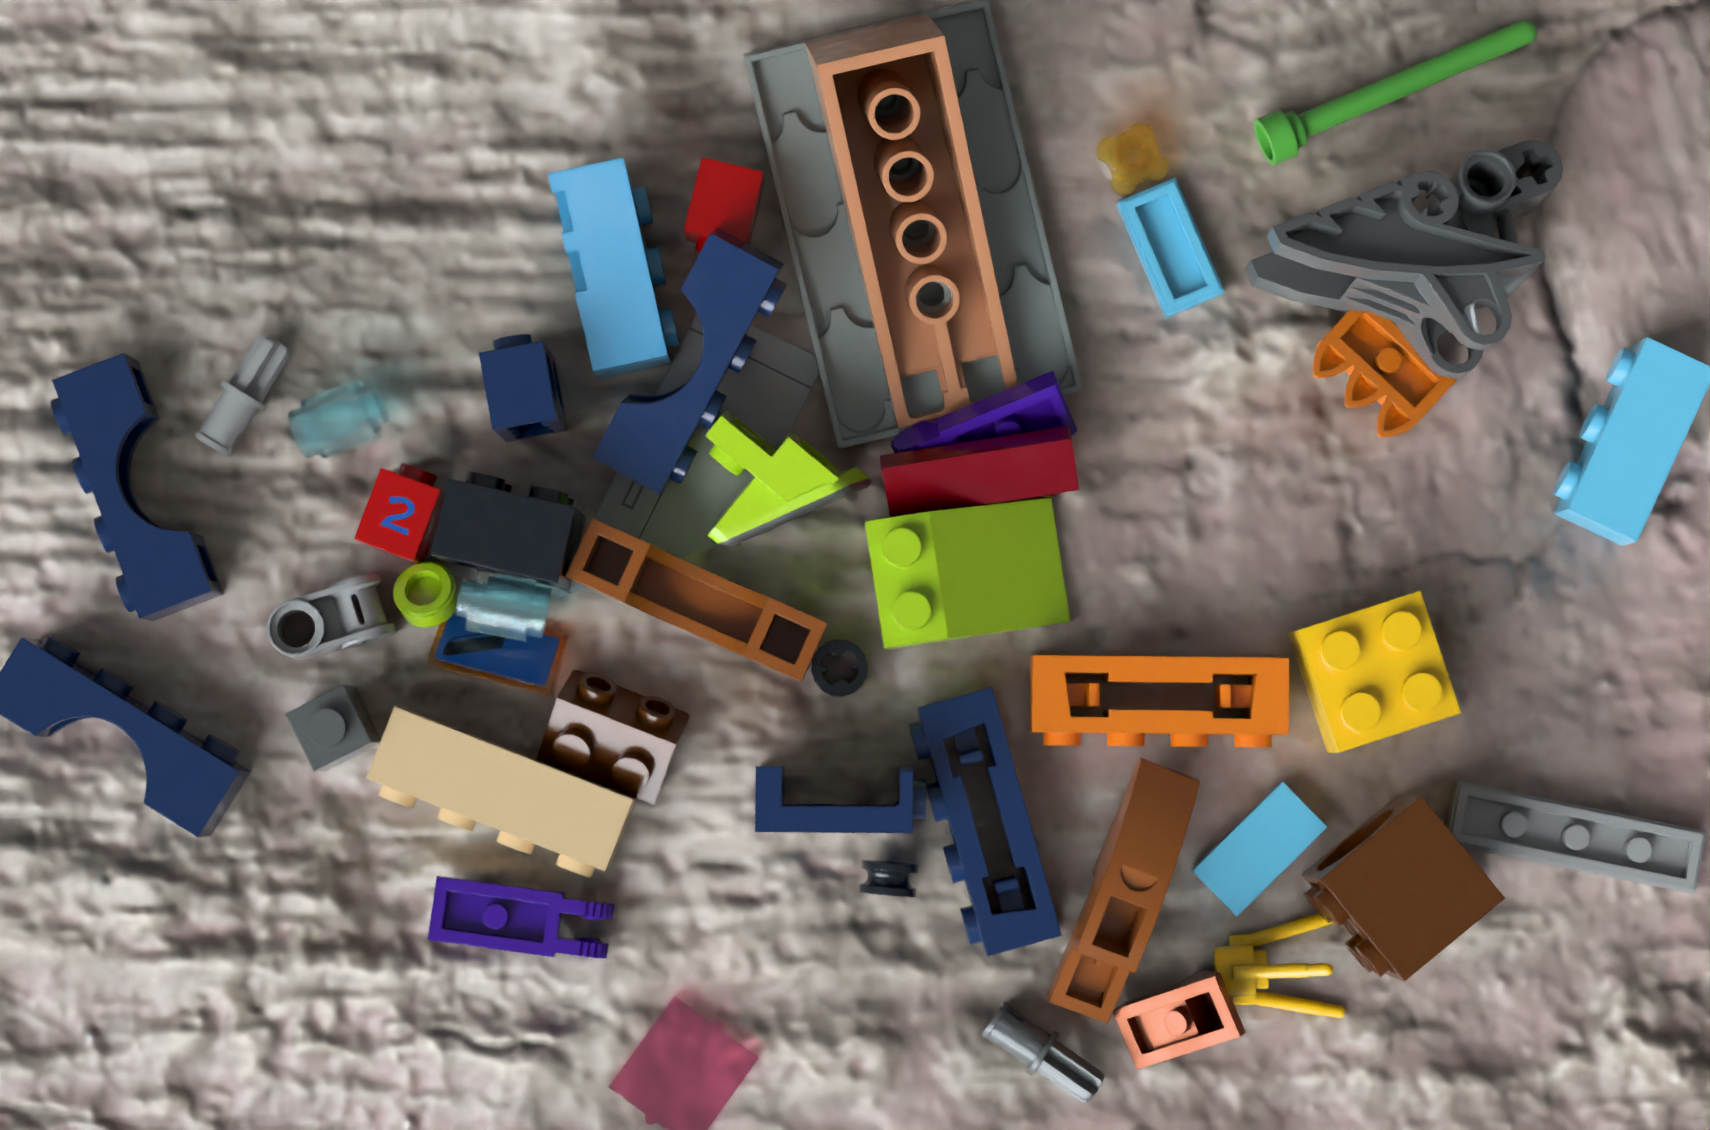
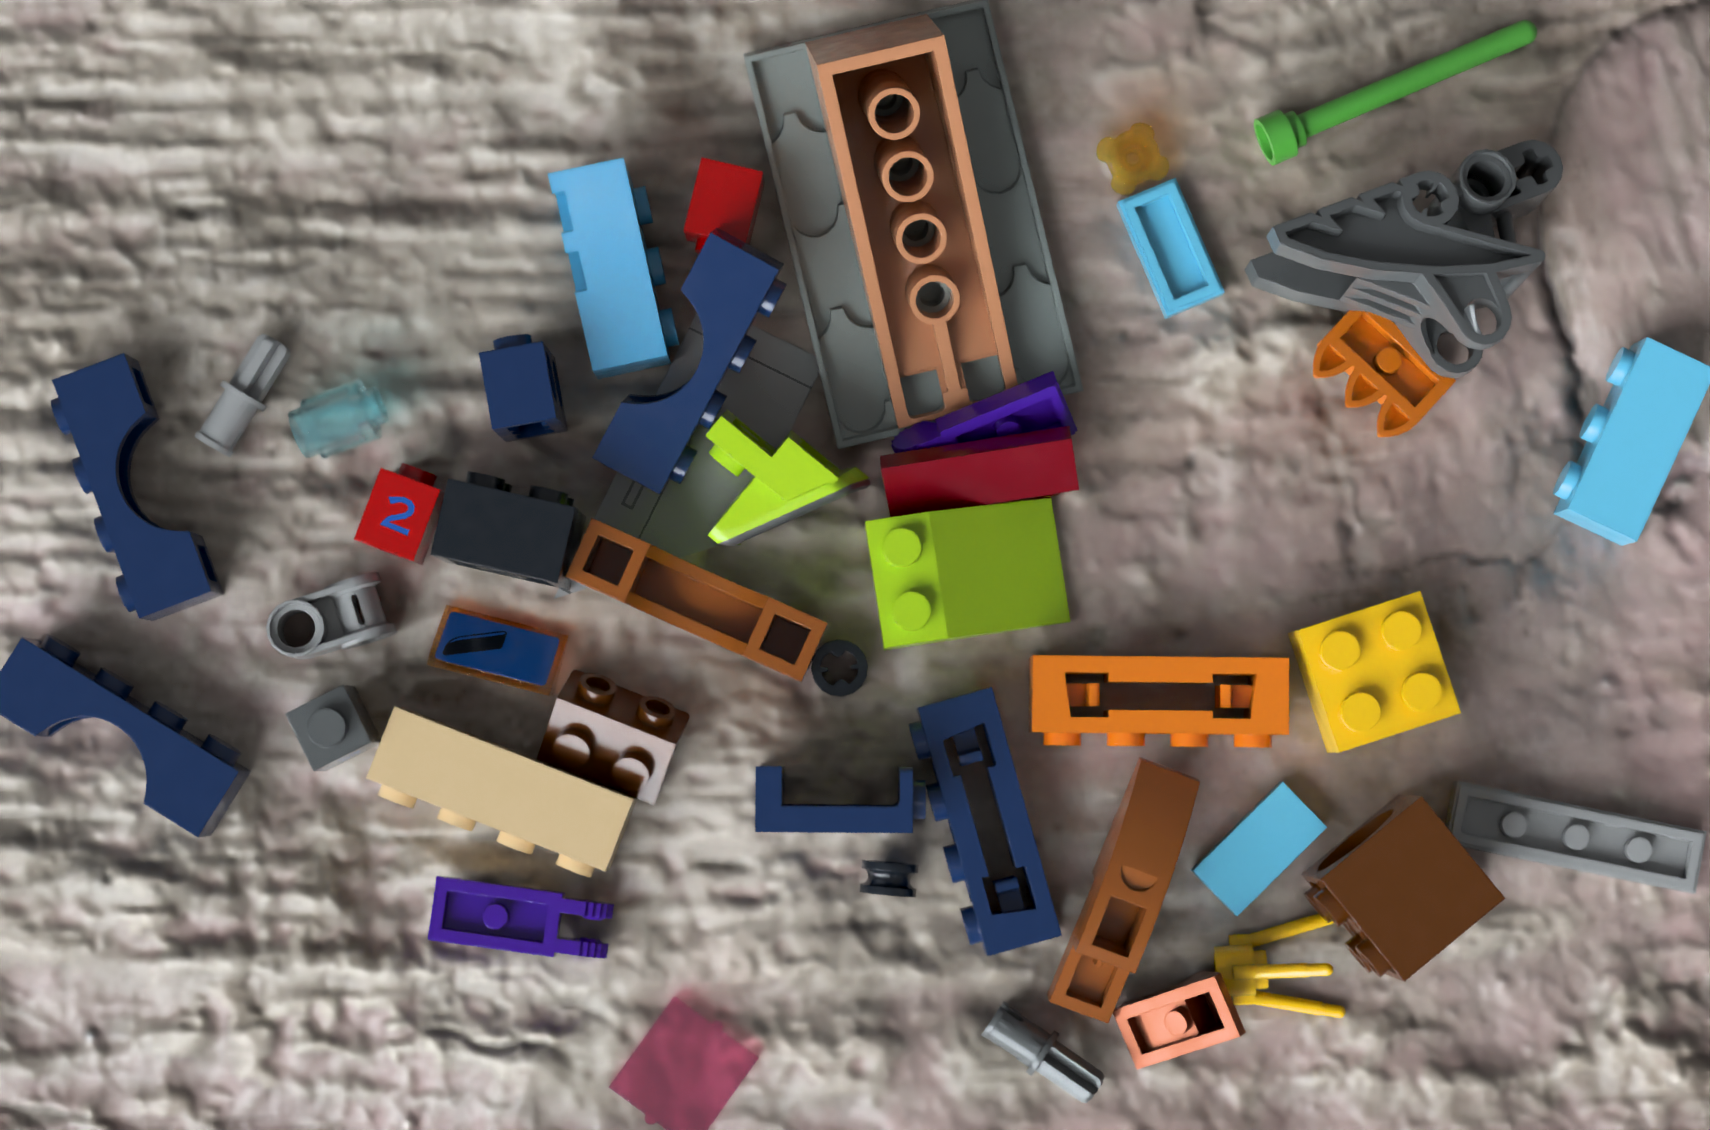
lime tile [393,561,460,628] -> none
clear light blue brick [455,568,552,642] -> none

